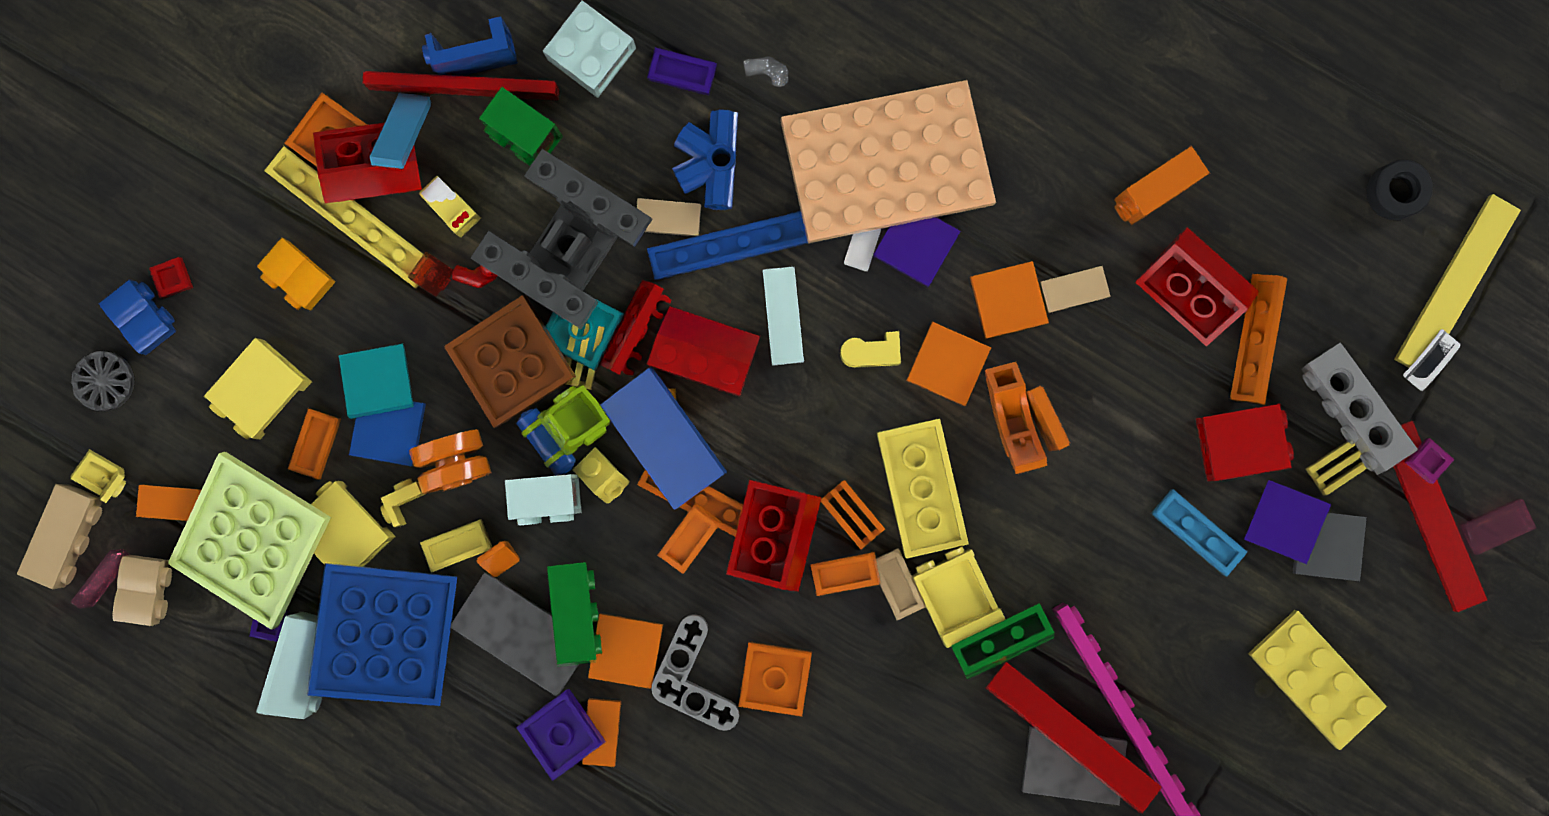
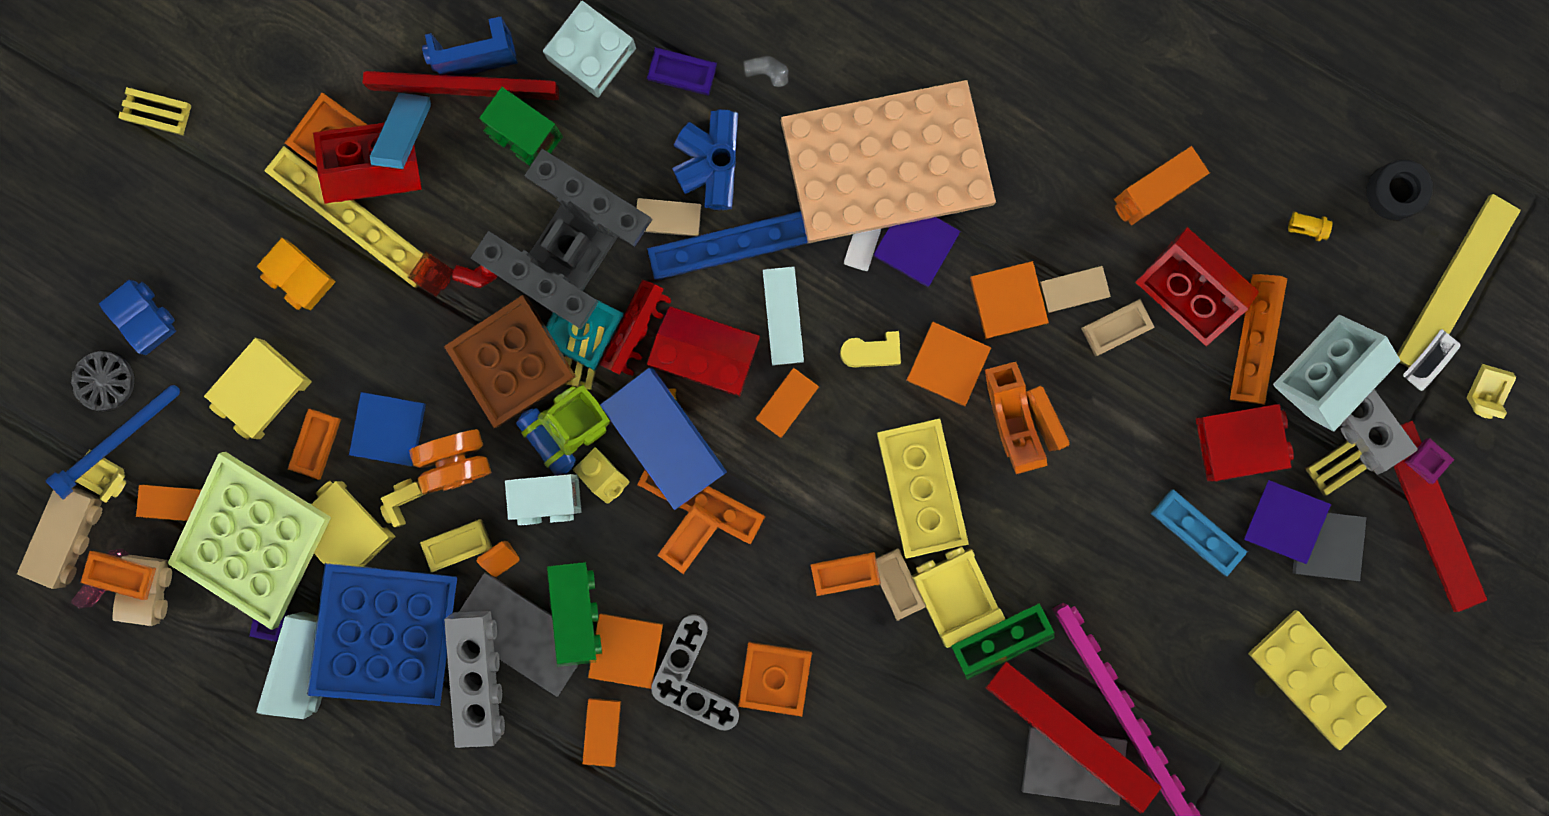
red tile [149,257,193,299] -> none
teal tile [339,344,414,419] -> none
light yellow leg [419,176,481,238] -> none
dark purple tile [516,689,606,781] -> none
red slope [726,480,822,592] -> none
orange tile [821,480,885,550] -> none
clear pink tile [1460,499,1536,555] -> none
none -> blue piece [45,385,180,500]
none -> orange tile [80,551,156,600]
none -> light yellow tile [118,87,191,135]
none -> light grey brick [444,611,505,748]
none -> orange tile [756,368,819,438]
none -> tan tile [1081,299,1155,357]
none -> light aqua slope [1273,315,1401,432]
none -> yellow pin [1288,212,1332,241]
none -> light yellow bracket [1466,364,1516,419]

